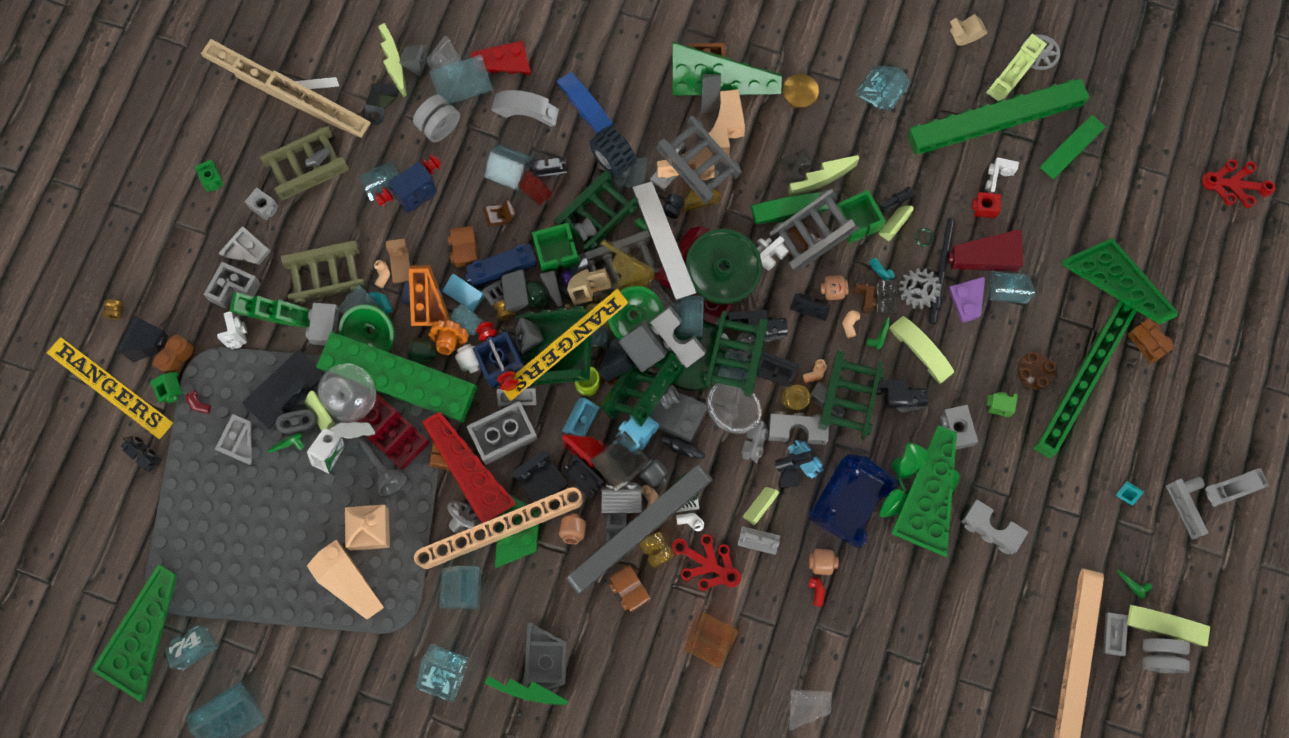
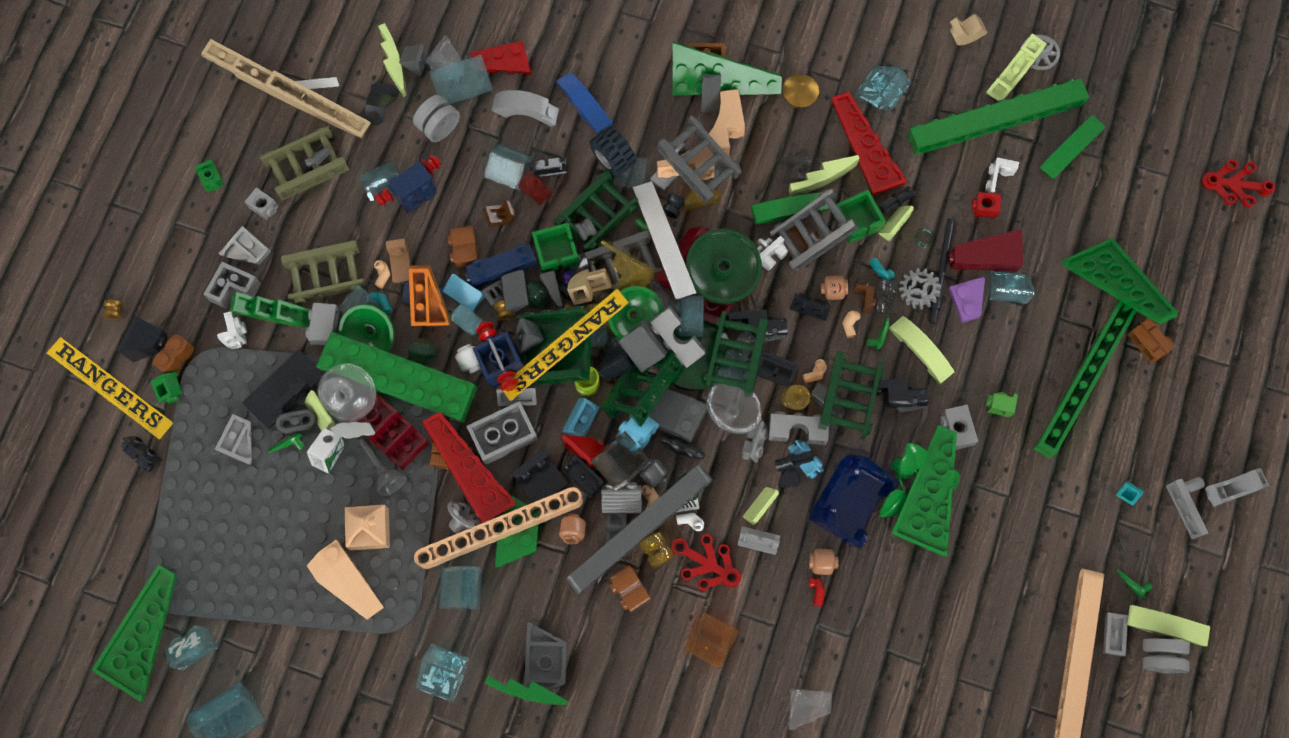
dark red arm [185,390,211,414] -> none
orange plant [429,320,469,355] -> none
dark grey wheel [660,385,681,409] -> none
light grey arch [961,499,1028,554] -> none
reddish brown dish [1017,352,1056,390] -> none
none -> red wing [831,92,907,196]

